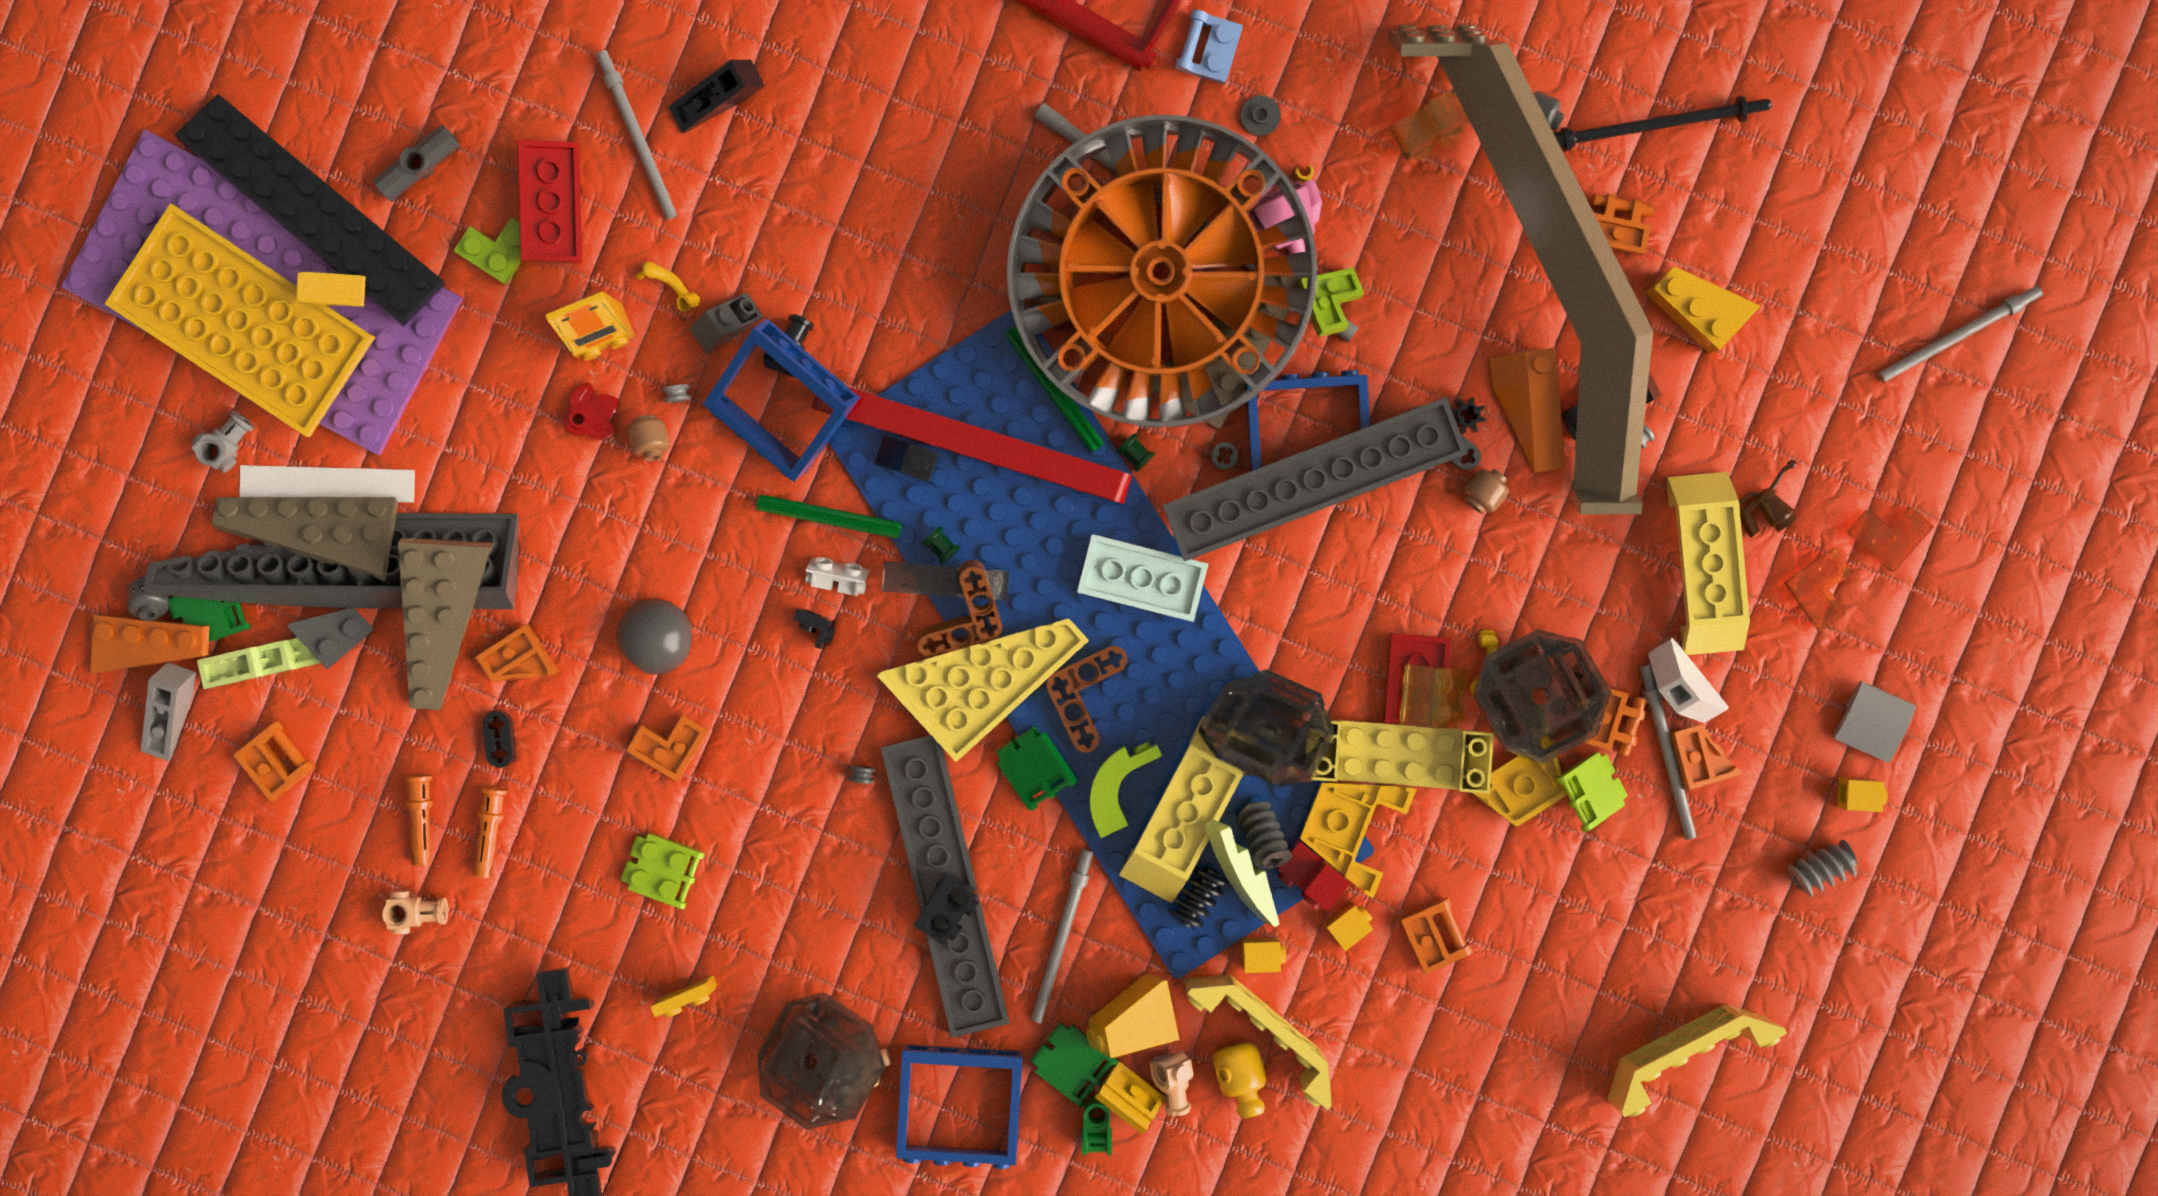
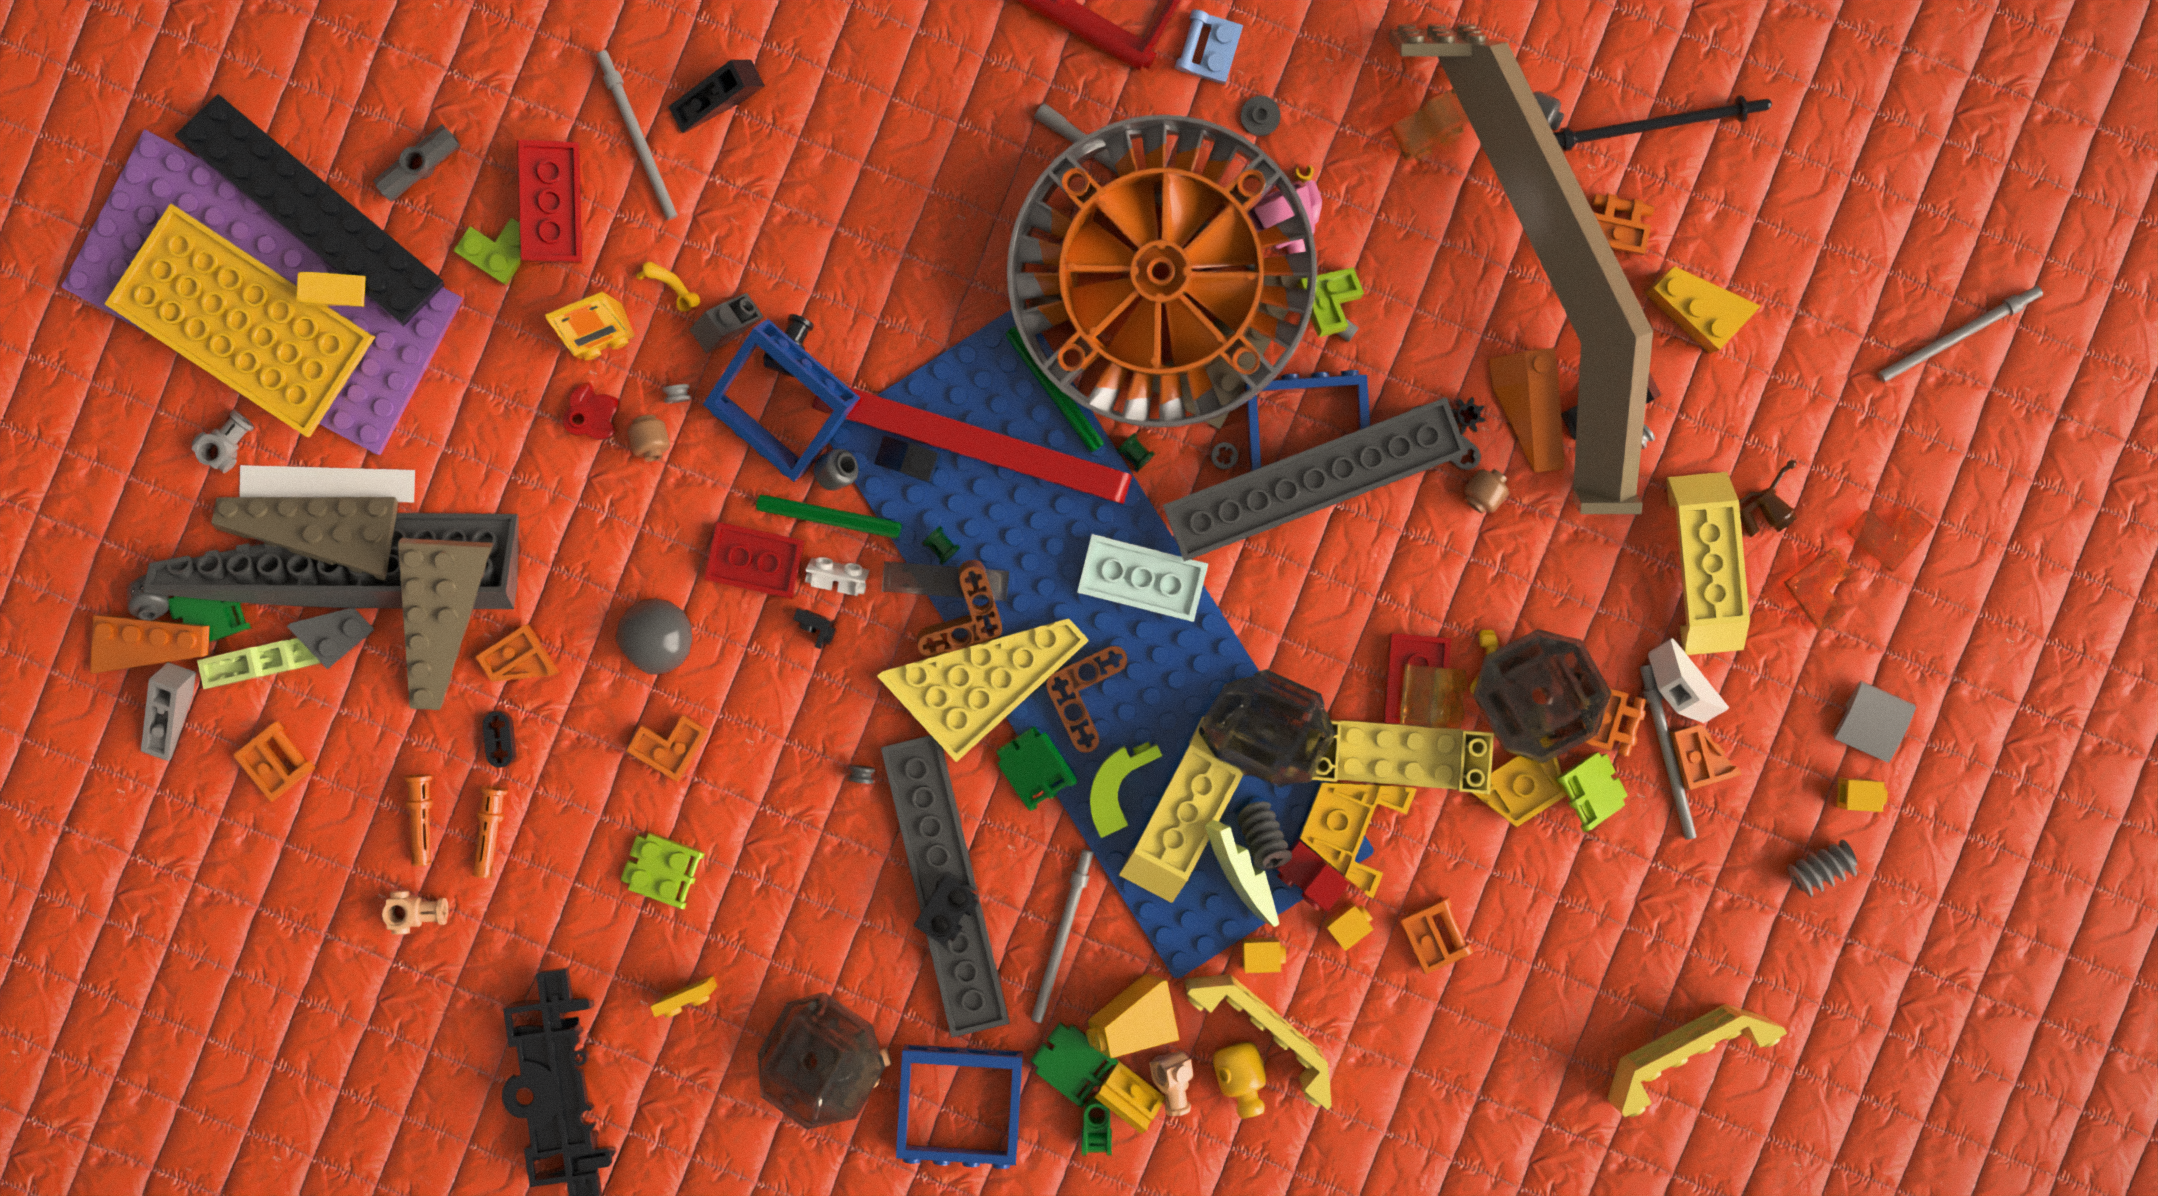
black piece [1168,863,1230,930] -> none
none -> red plate [704,522,806,599]
none -> dark grey head [814,448,859,491]

